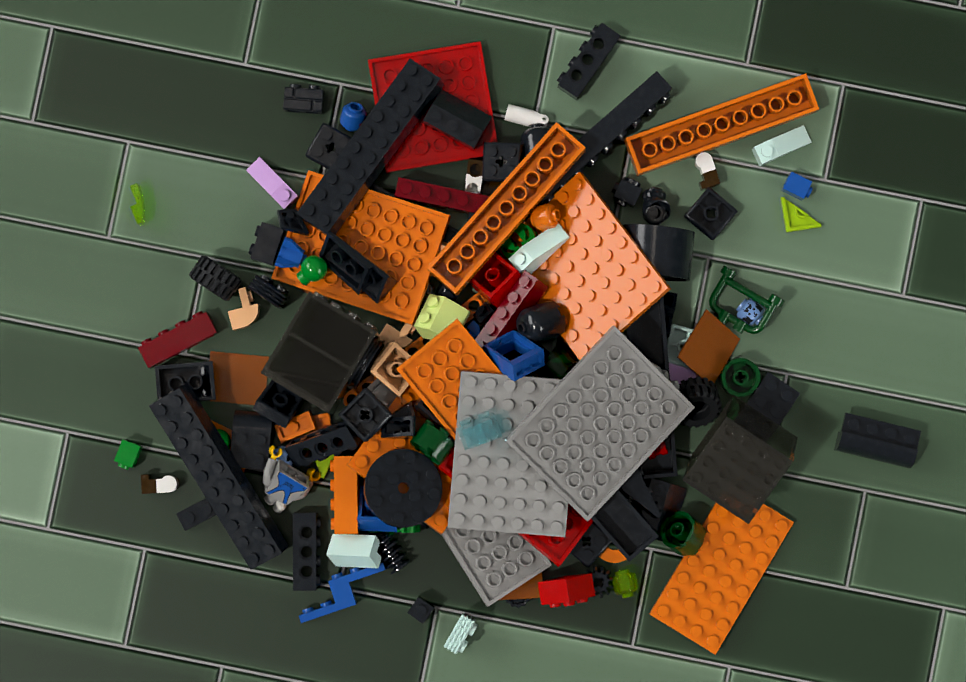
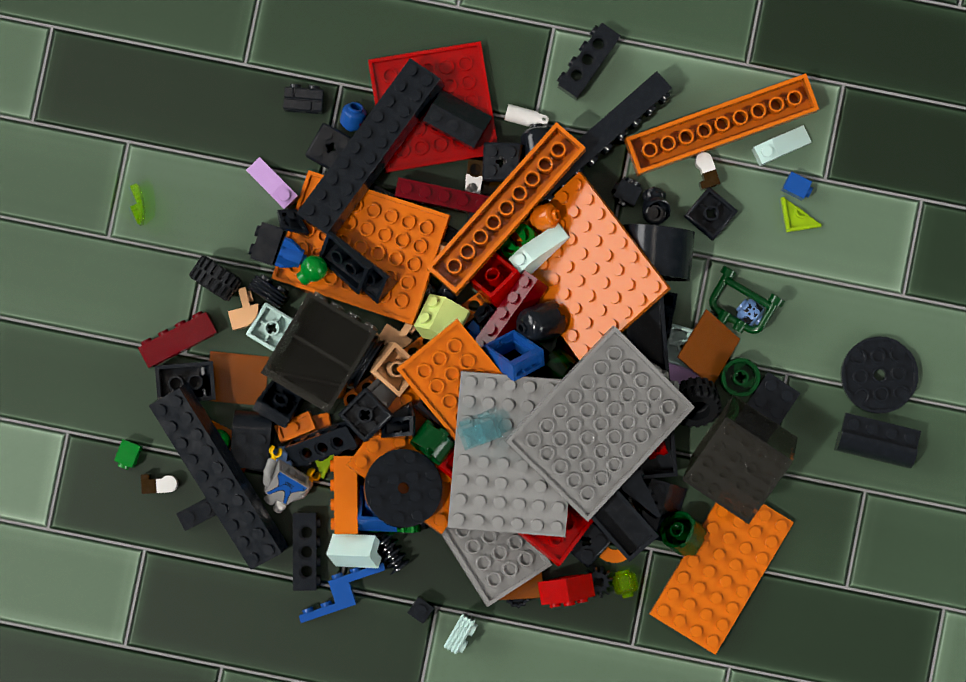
none -> light aqua brick [246,303,298,354]
none -> black plate [840,337,918,413]

